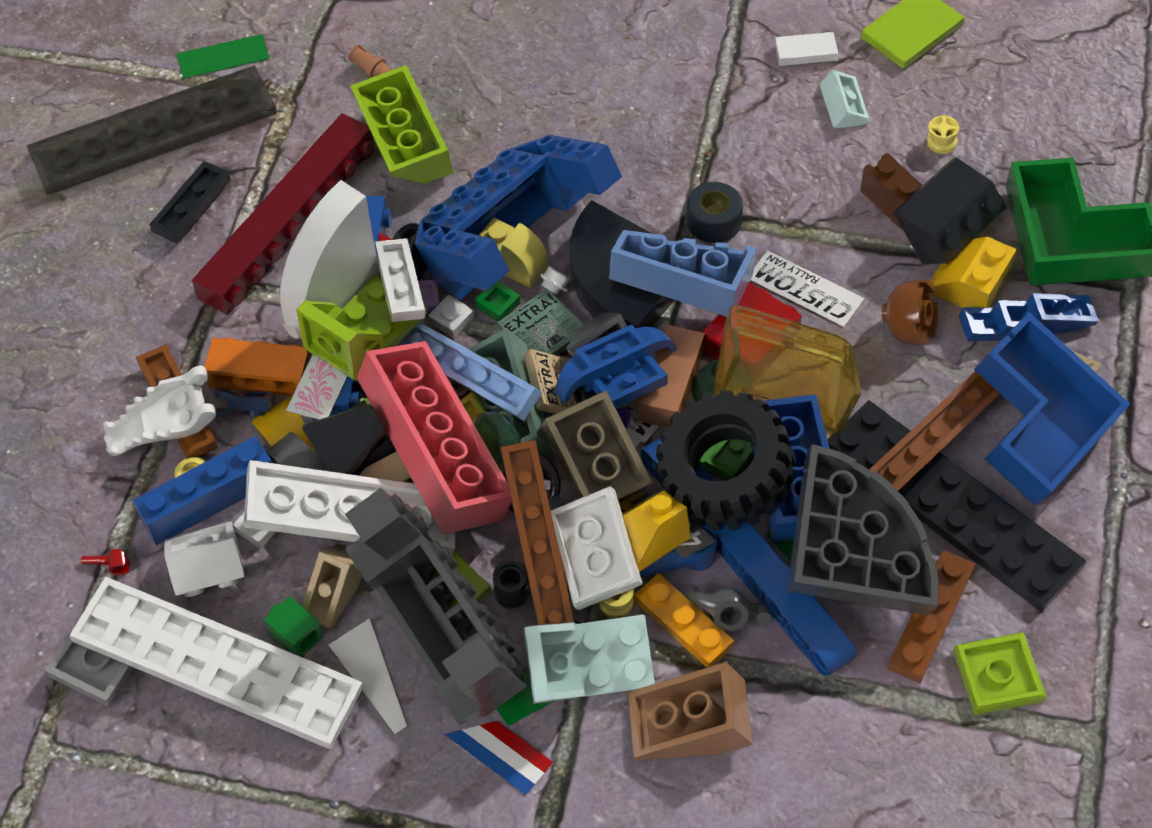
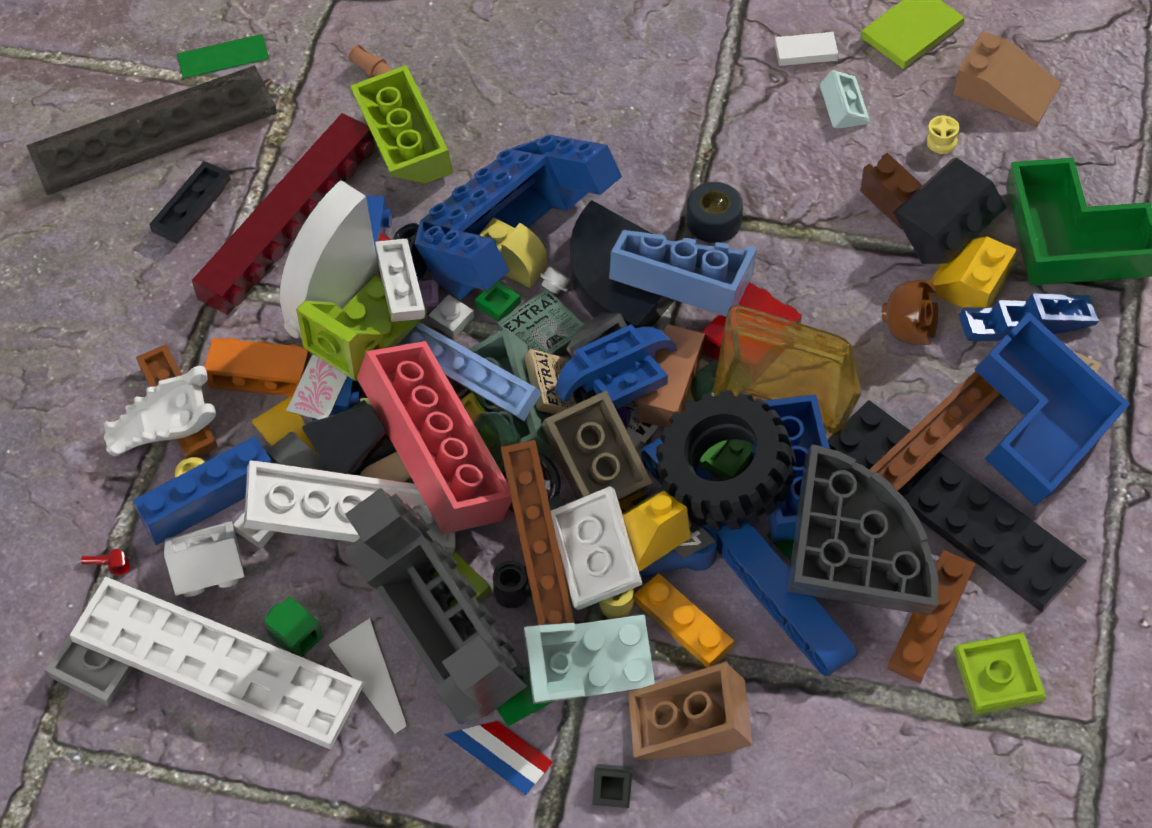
dark blue plate [215,388,276,417] -> none
tan slope [302,543,362,629] -> none
dark grey piece [688,585,771,631] -> none
white sticker [751,250,864,327] -> none
none -> pearl dark grey slope [592,764,633,808]
none -> medium nougat slope [953,31,1061,127]

